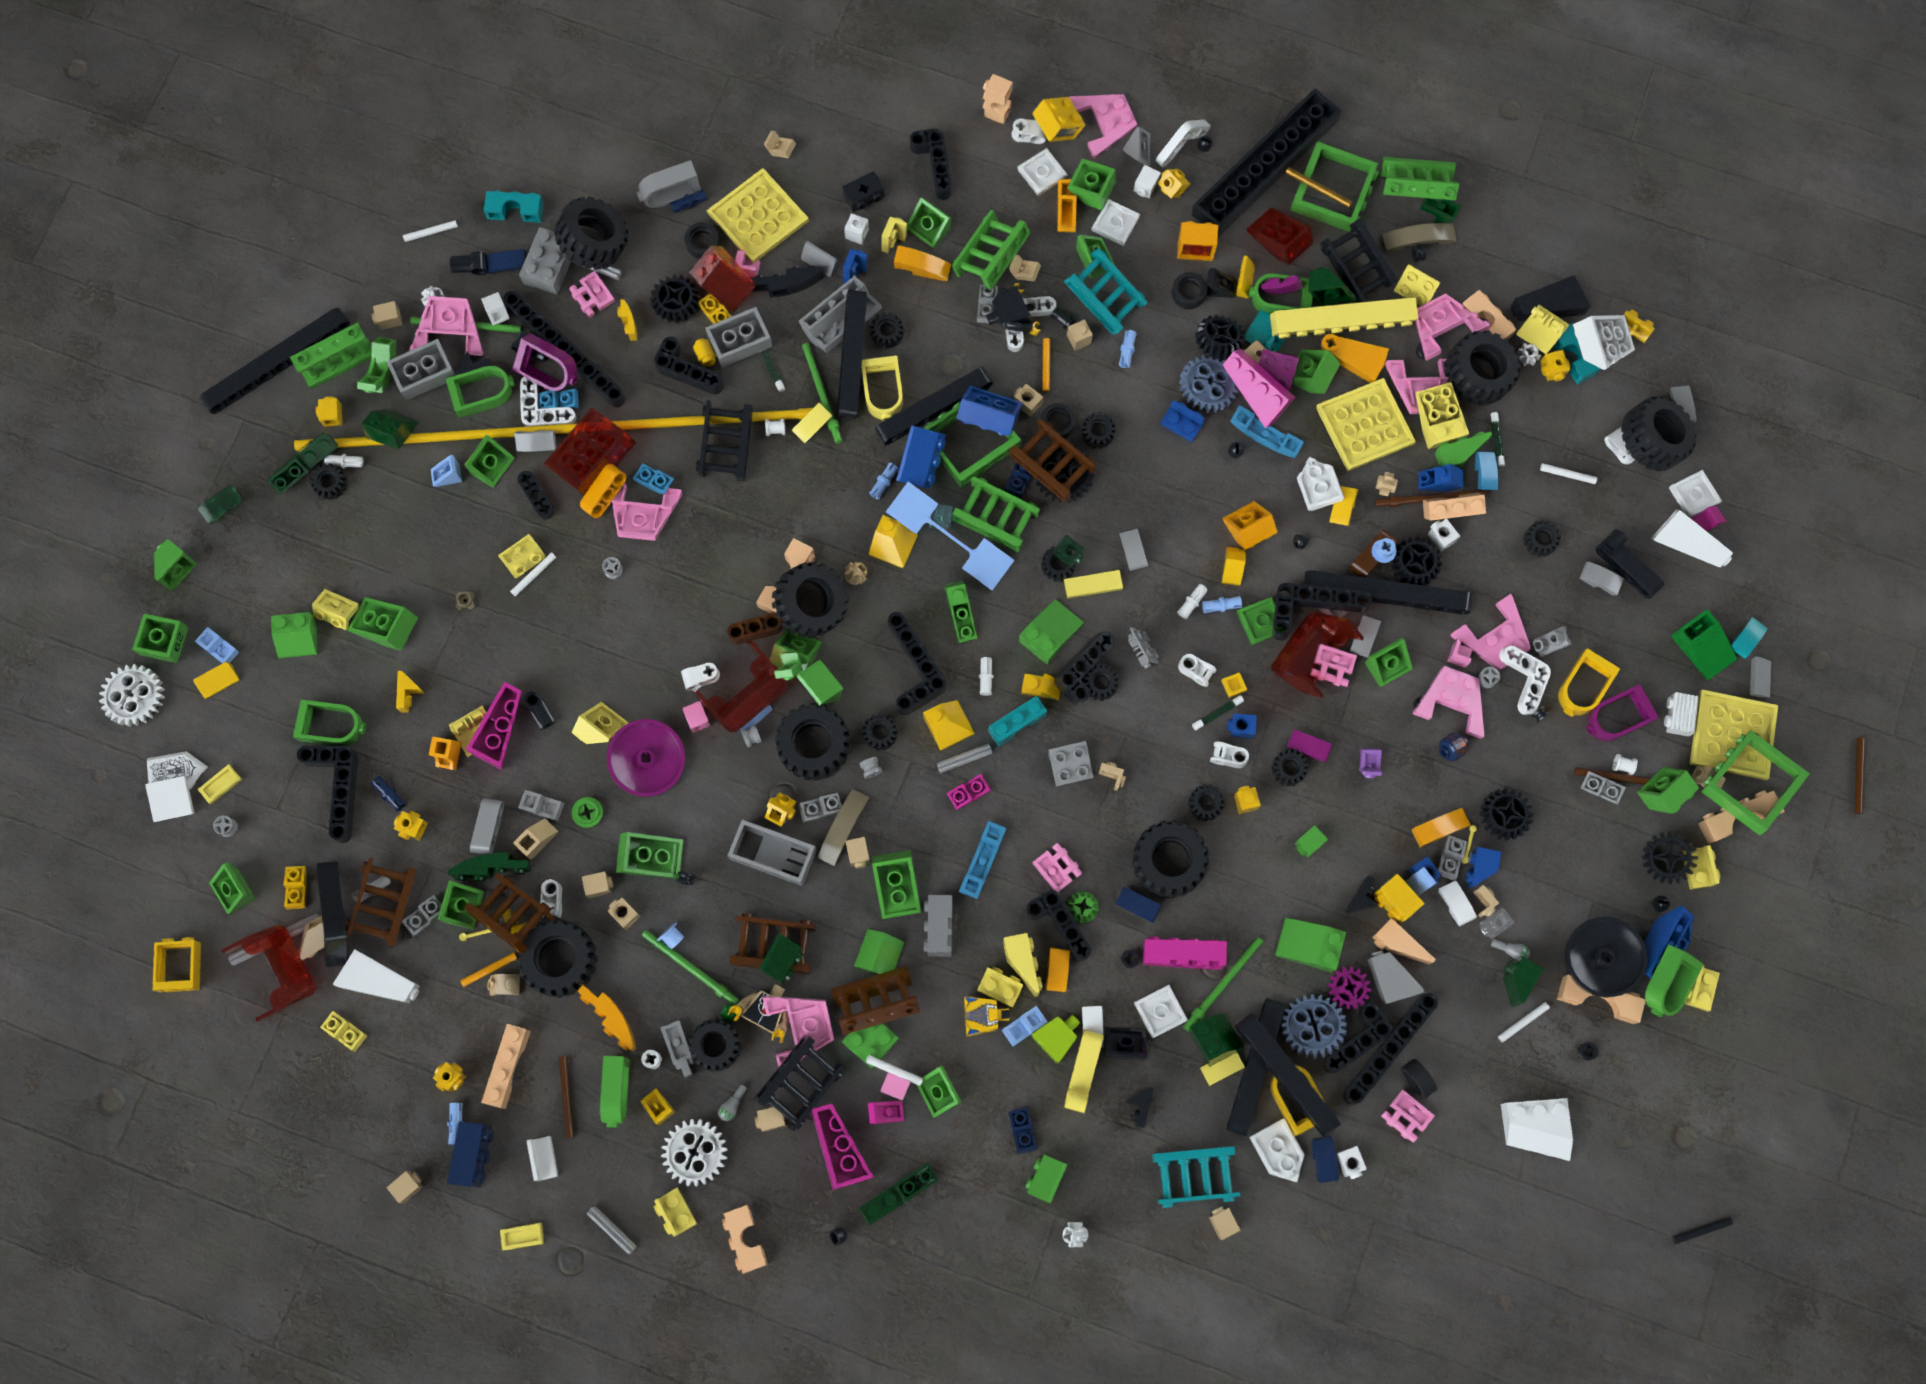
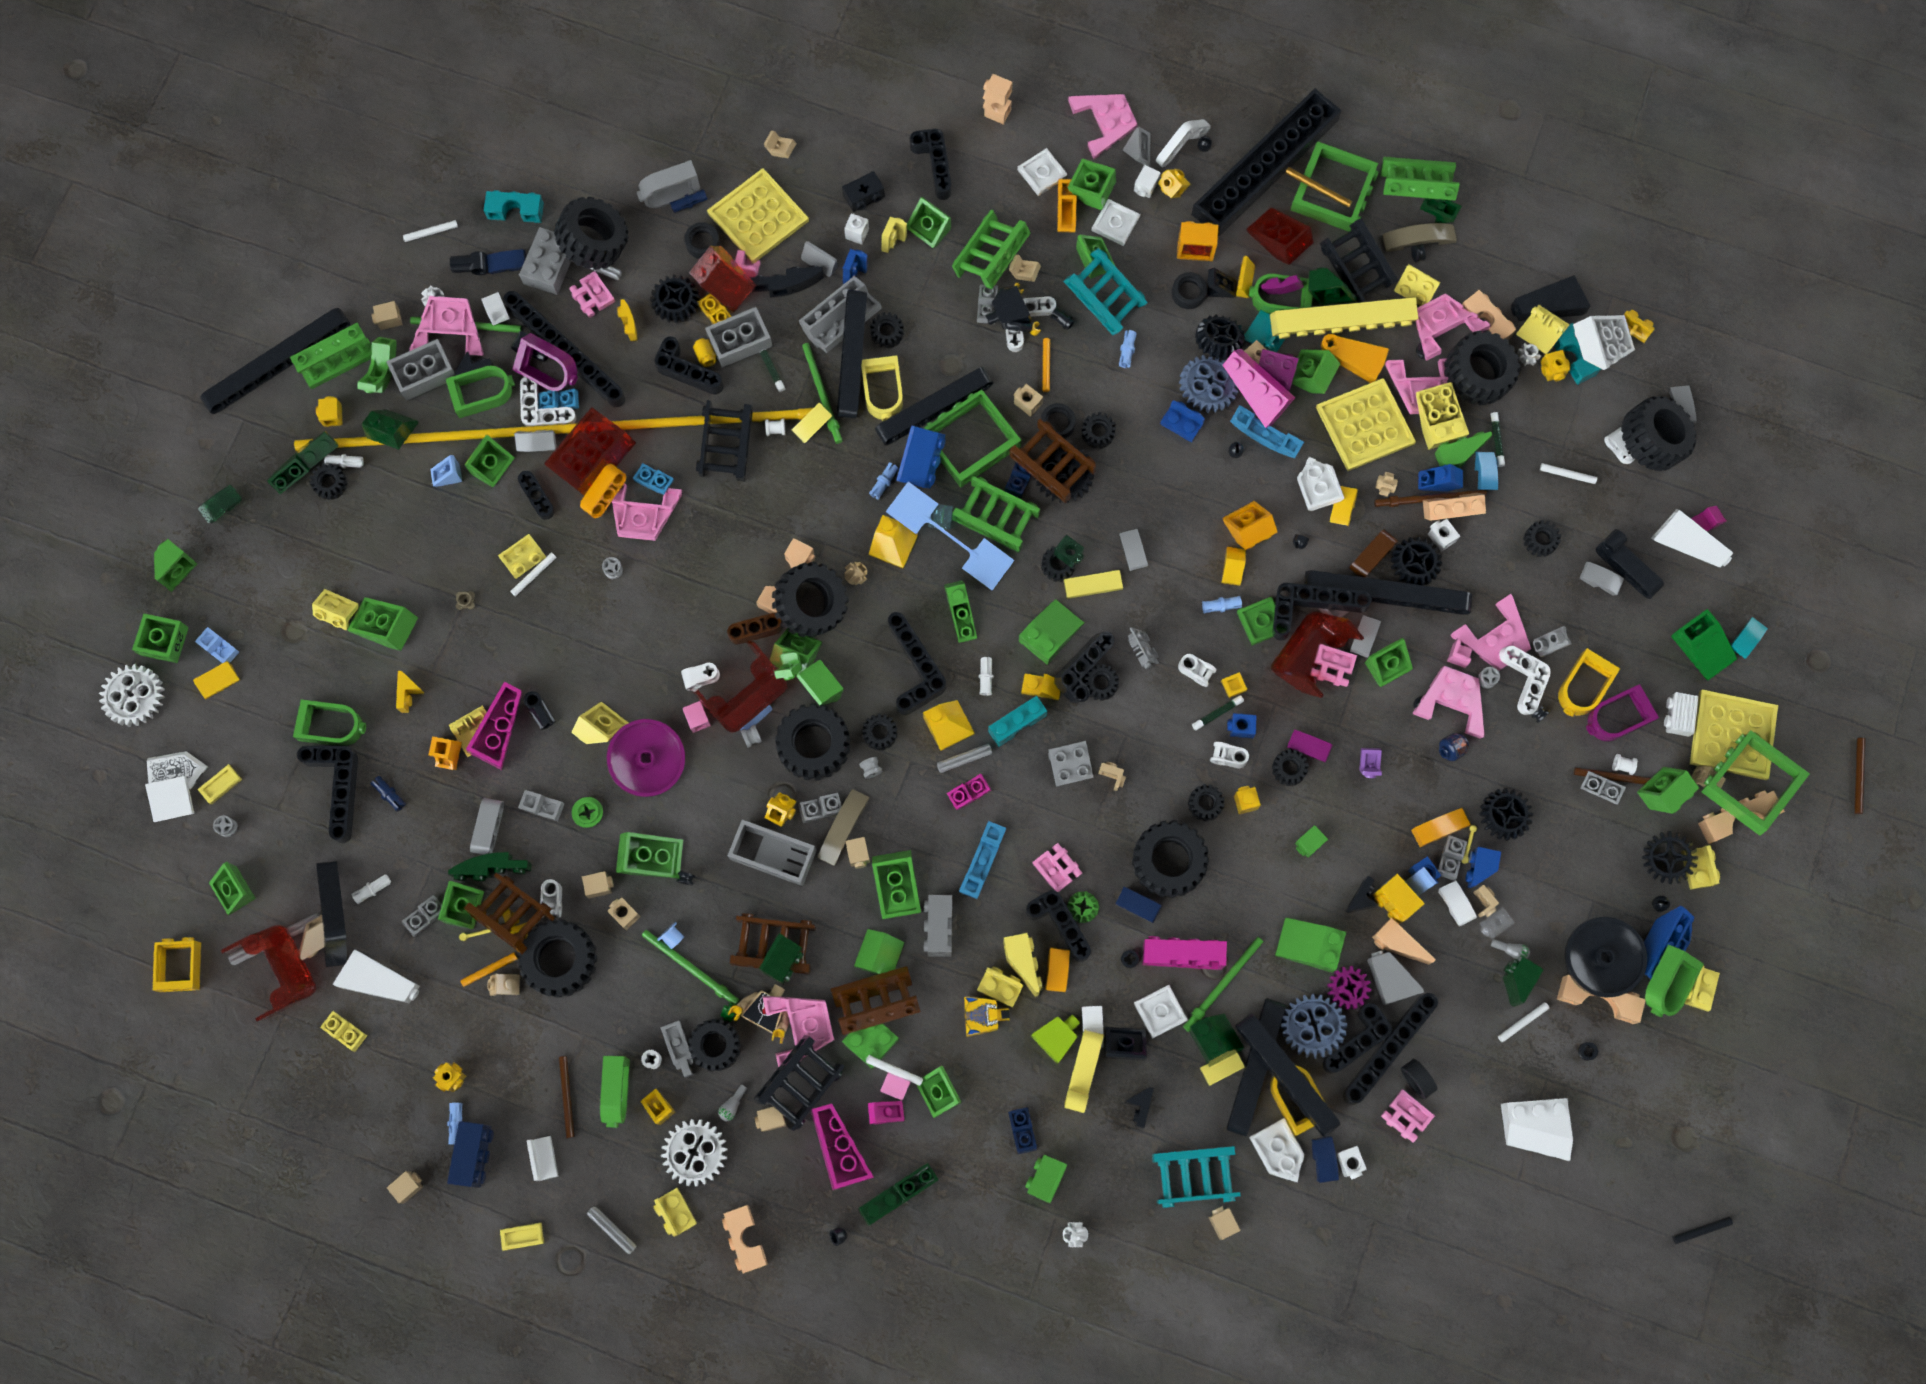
bright green slope [271,612,317,659] -> none
yellow slope [284,866,307,909] -> none
reddish brown fence [345,857,417,947] -> none
yellow brick [394,811,428,841] -> none
light nougat arch [481,1024,531,1109] -> none
tan slope [513,818,559,860] -> none
light orange slope [578,985,636,1051] -> none
light orange slope [894,245,951,282] -> none
blue slope [957,386,1023,436] -> none
light blue slope [1002,1006,1048,1047] -> none
white piece [1012,119,1046,144] -> none
yellow piece [1032,97,1086,142] -> none
tan brick [1067,320,1093,351] -> none
white axle [1177,584,1207,619] -> none
light blue piece [1371,538,1396,563] -> none
white tile [1669,470,1722,518] -> none
light grey slope [1750,656,1771,698] -> none

